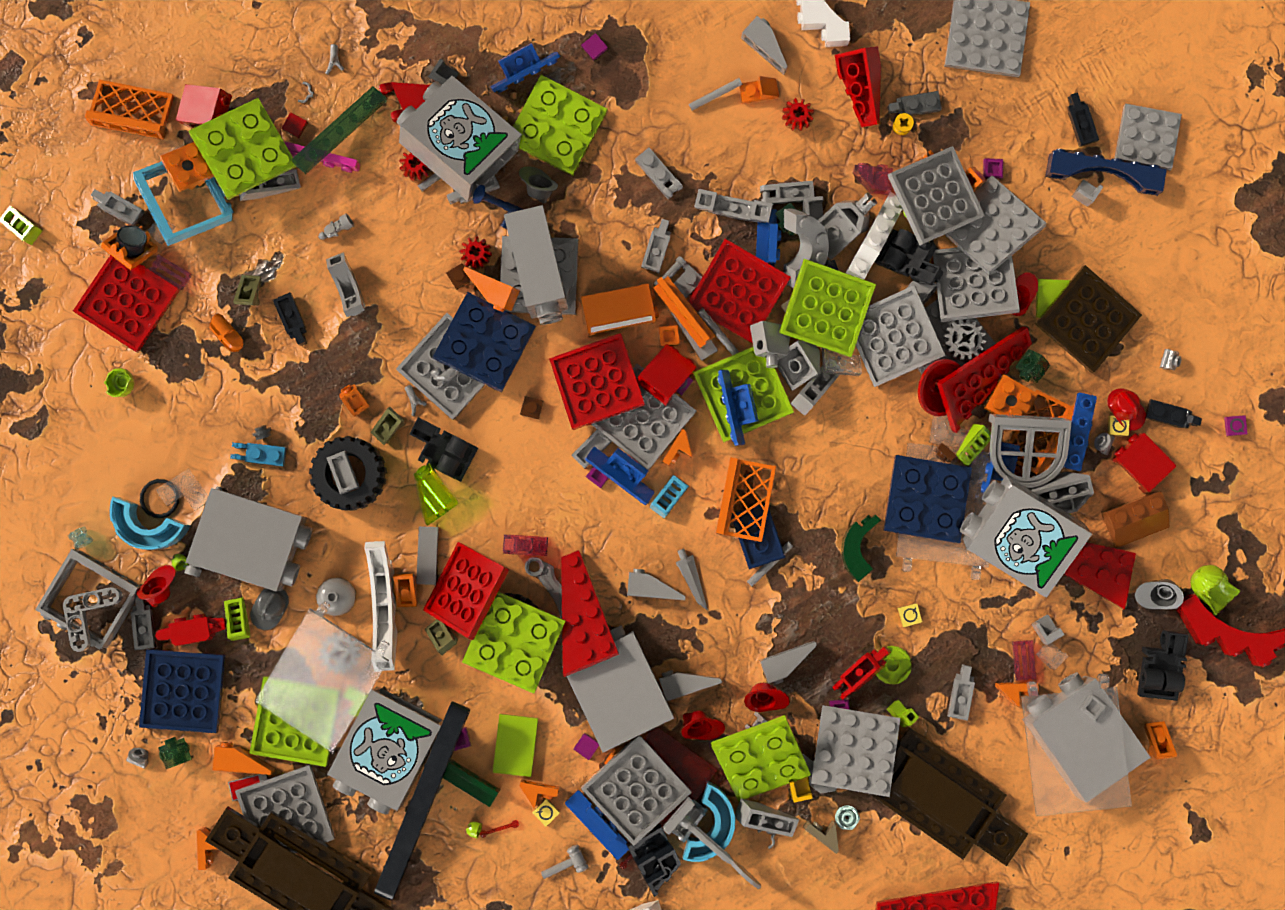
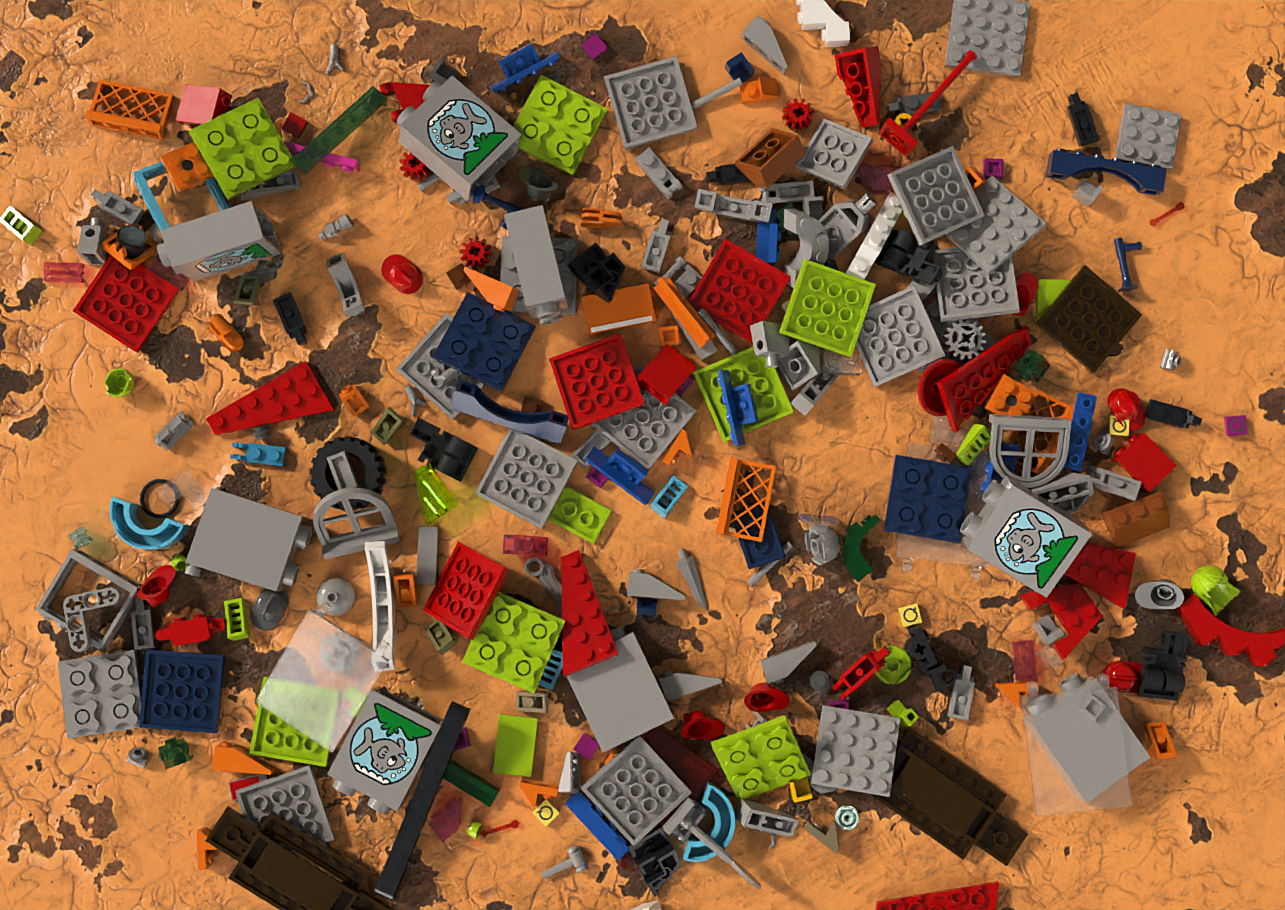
none -> clear pink tile [43,262,85,283]
none -> light grey piece [57,650,142,739]
none -> light grey torso [77,217,110,266]
none -> light grey hinge [153,411,194,451]
none -> light grey brick [157,201,281,281]
none -> red wing [206,361,335,435]
none -> light grey window [313,488,400,560]
none -> red piece [381,254,423,294]
none -> clear pink slope [428,797,463,842]
none -> dark blue arch [450,380,568,444]
none -> light grey piece [475,428,579,529]
none -> dark tan slope [516,691,548,713]
none -> medium azure slope [539,649,563,690]
none -> lime tile [548,486,612,544]
none -> light grey slope [558,752,580,793]
none -> black slope [567,243,625,303]
none -> orange arm [580,208,623,228]
none -> light grey plate [604,56,697,150]
none -> dark blue tile [636,597,657,621]
none -> black hinge [706,164,752,186]
none -> dark blue panel [725,52,754,83]
none -> dark orange slope [734,128,805,188]
none -> light grey plate [795,118,873,189]
none -> clear piece [797,513,839,533]
none -> light grey cylinder [805,525,841,565]
none -> dark grey plate [810,671,829,690]
none -> red tile [878,50,977,158]
none -> black plate [904,625,956,692]
none -> red wing [1020,583,1103,661]
none -> light grey plate [1086,466,1141,501]
none -> red piece [1102,661,1142,693]
none -> dark blue piece [1114,238,1142,292]
none -> clear red hinge [1149,202,1184,226]

